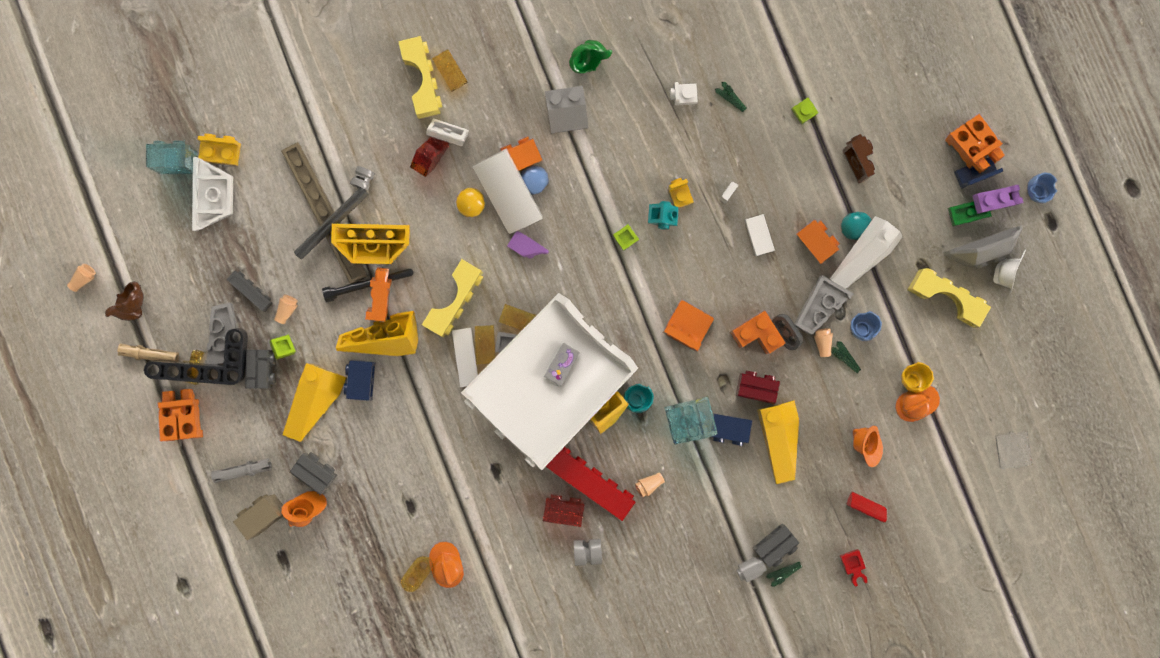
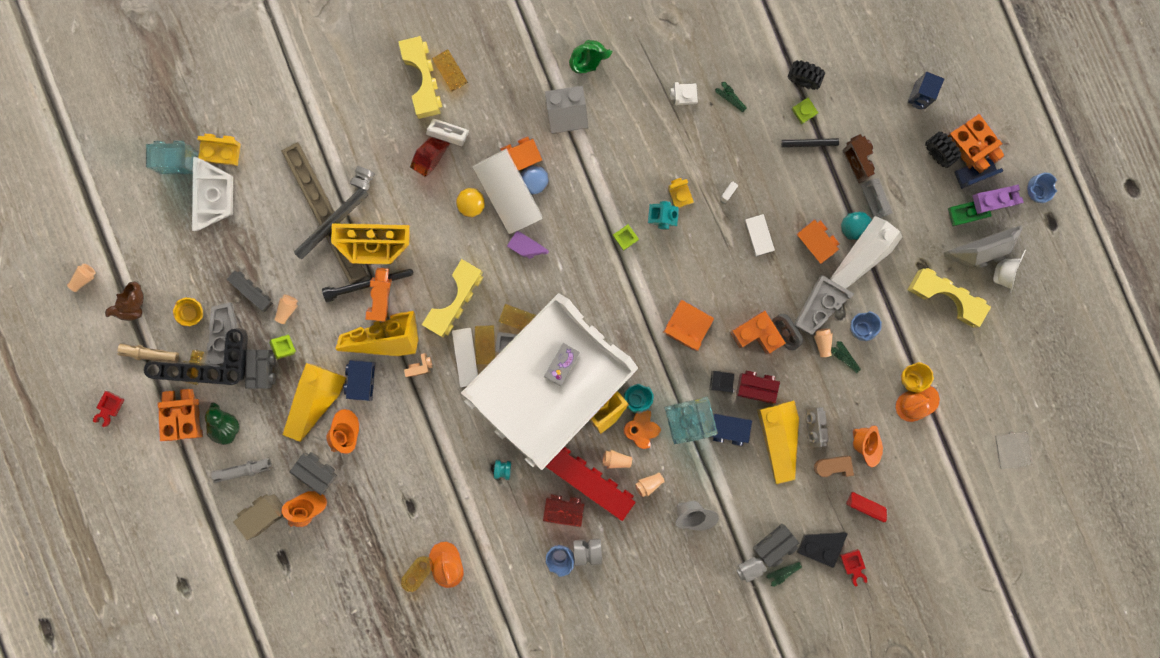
none -> red plate [93,391,125,427]
none -> yellow hair [173,297,203,327]
none -> dark green hair [205,402,240,445]
none -> orange piece [326,409,359,454]
none -> light nougat bracket [404,353,433,378]
none -> teal wheel [494,460,512,480]
none -> medium blue hair [545,545,575,577]
none -> light nougat cone [603,449,632,469]
none -> orange plate [624,410,661,449]
none -> light grey piece [675,501,719,531]
none -> black panel [709,371,735,393]
none -> black bar [781,138,839,148]
none -> black tyre [787,60,826,90]
none -> black wing [797,532,848,568]
none -> light grey hinge [806,407,829,447]
none -> medium nougat leg [814,455,854,477]
none -> light grey hinge [861,178,893,218]
none -> dark blue brick [908,71,944,109]
none -> black tyre [925,131,961,168]

